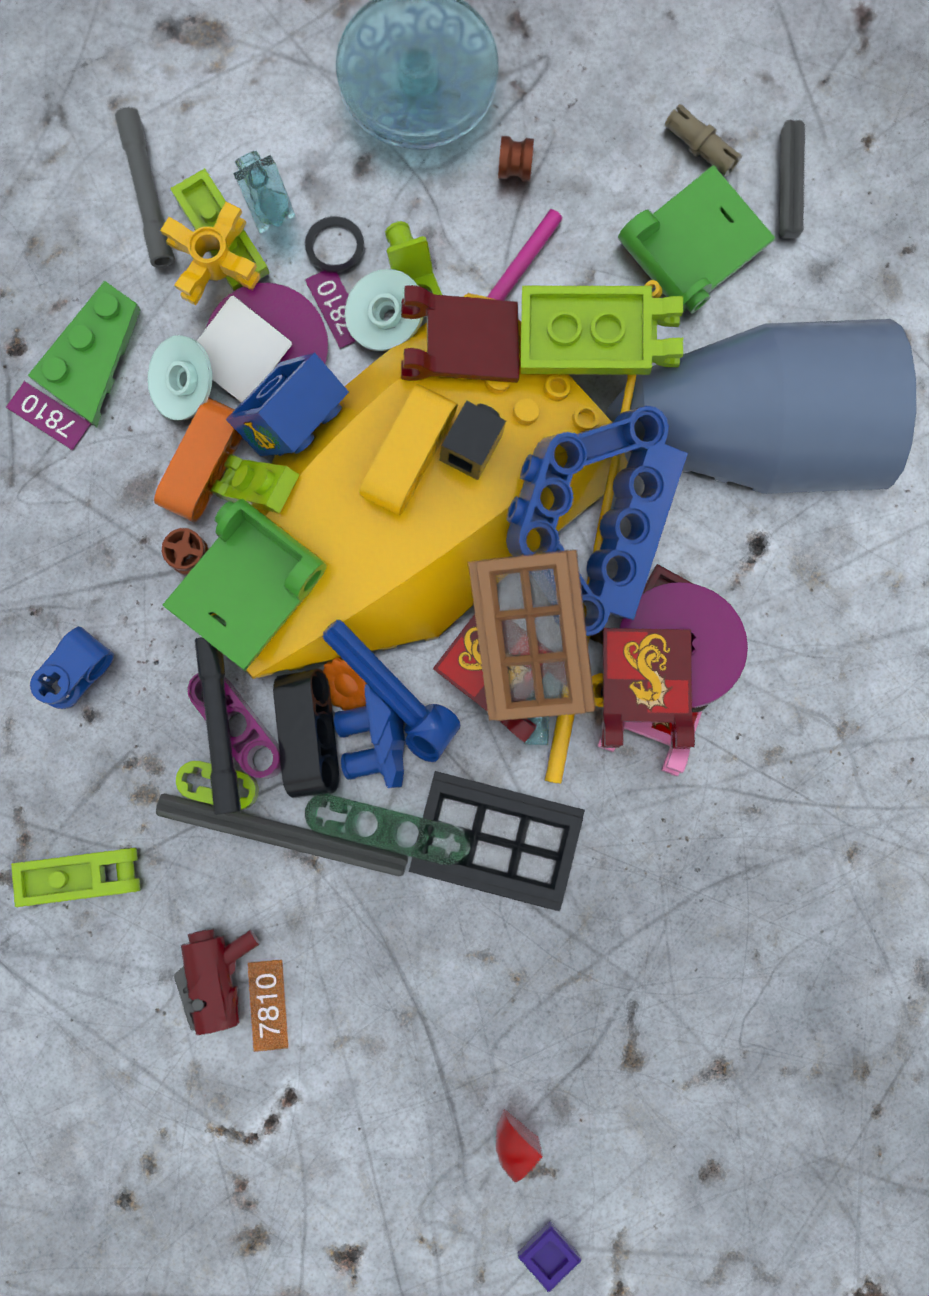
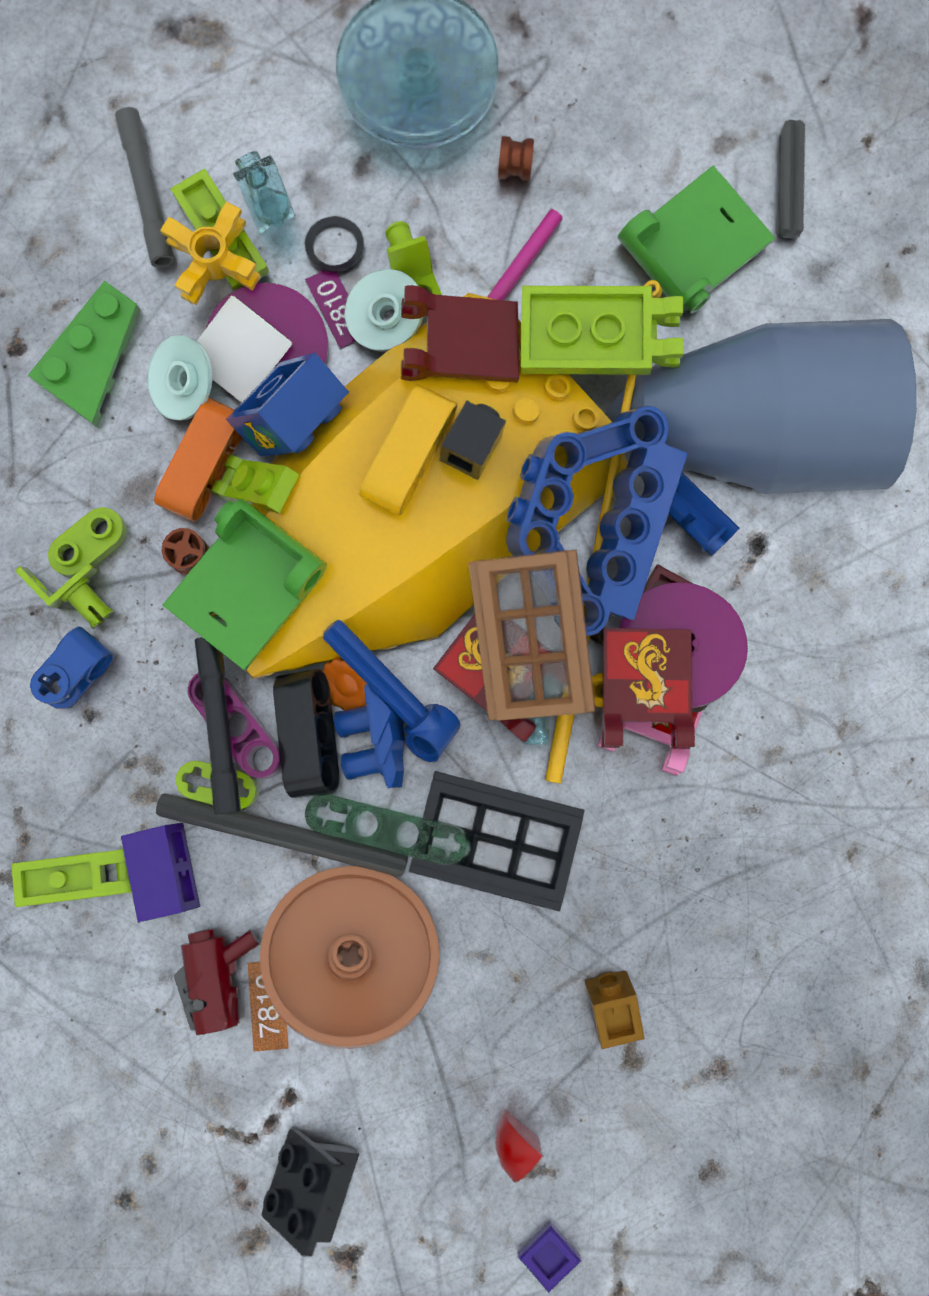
magenta sticker [5,381,91,450] -> none
dark tan pin [664,104,742,177] -> none
none -> lime bracket [15,563,114,629]
none -> lime plate [48,507,127,578]
none -> dark purple hinge [121,823,200,923]
none -> nougat dish [260,866,439,1049]
none -> black bracket [262,1129,359,1257]
none -> pearl gold bracket [585,971,645,1049]
none -> blue hinge [668,473,740,556]

